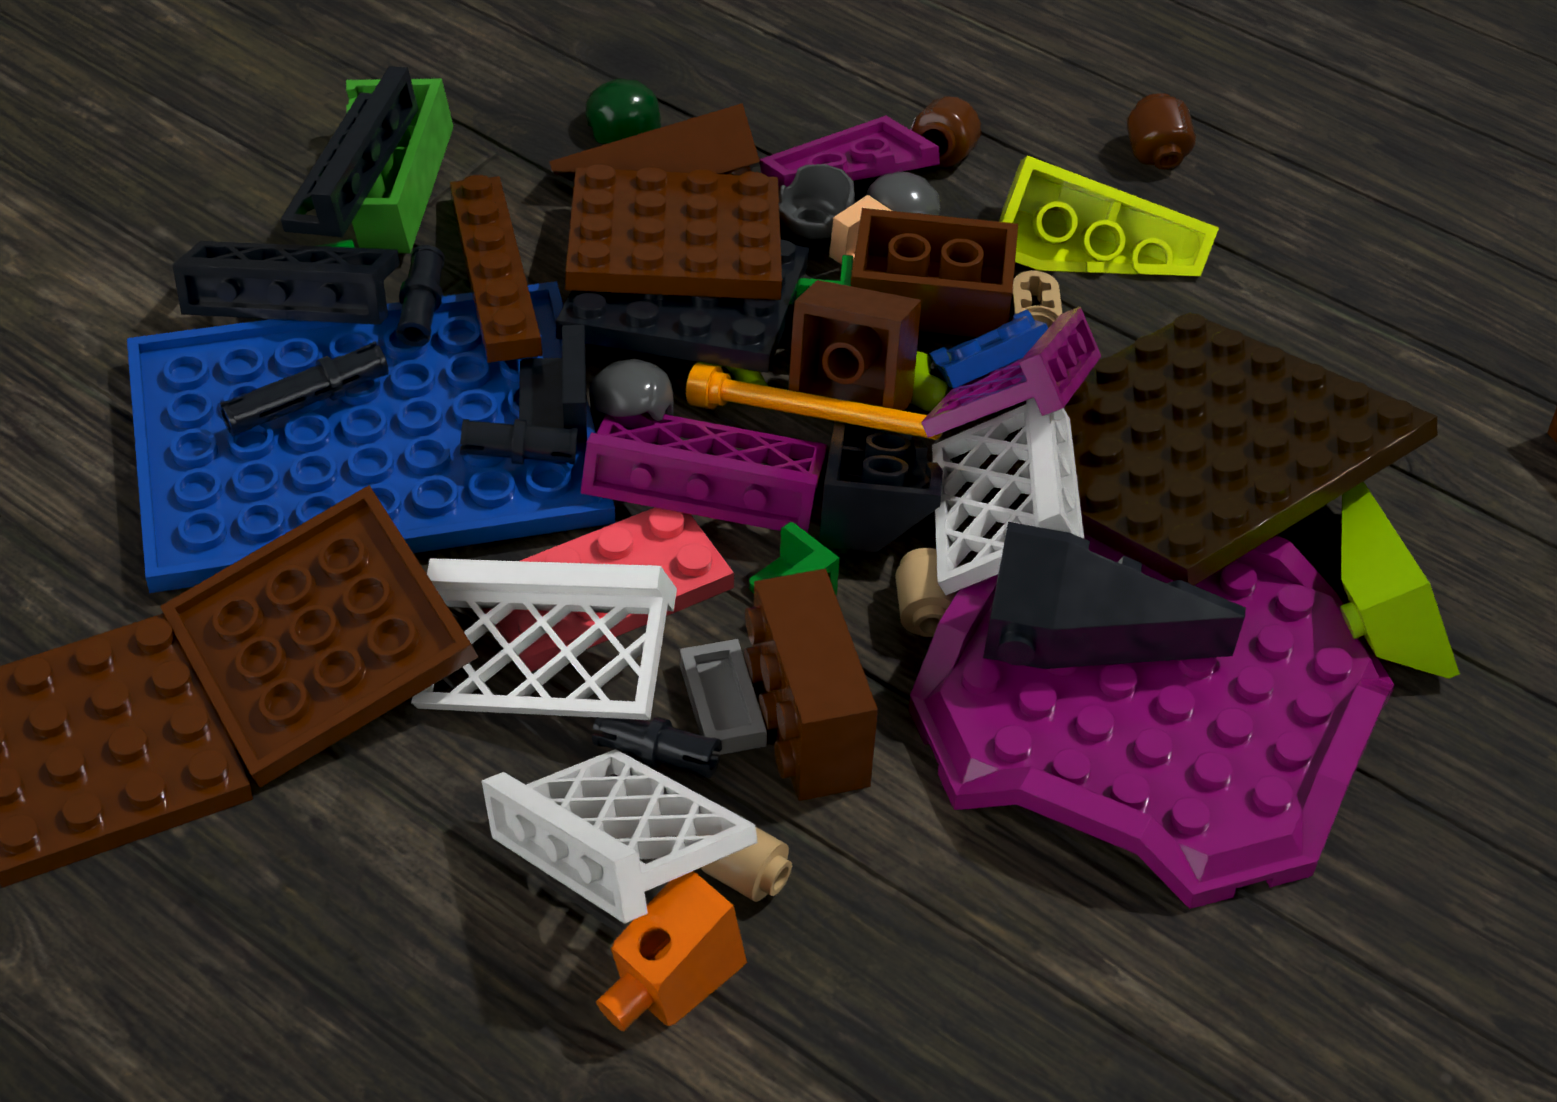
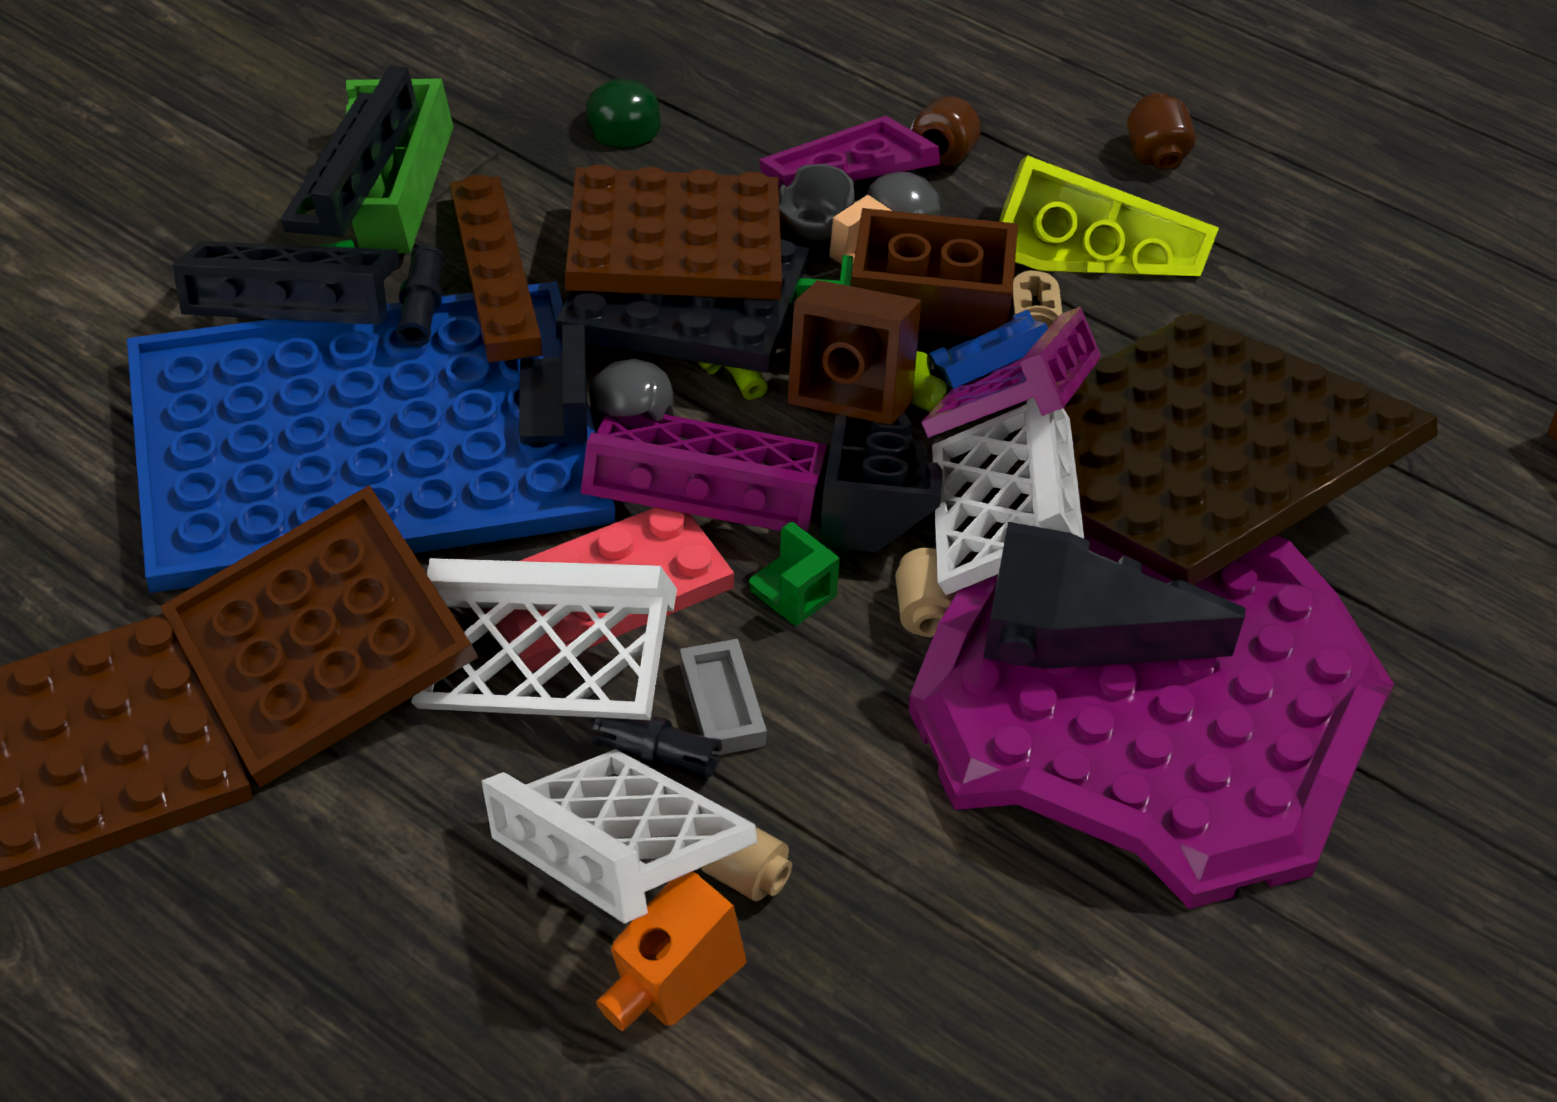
black pin [218,341,389,437] -> none
black pin [460,419,578,464] -> none
reddish brown wedge [549,103,760,176] -> none
light orange piece [686,363,943,440] -> none
reddish brown brick [744,569,878,801] -> none
lime wedge [1340,481,1460,679] -> none

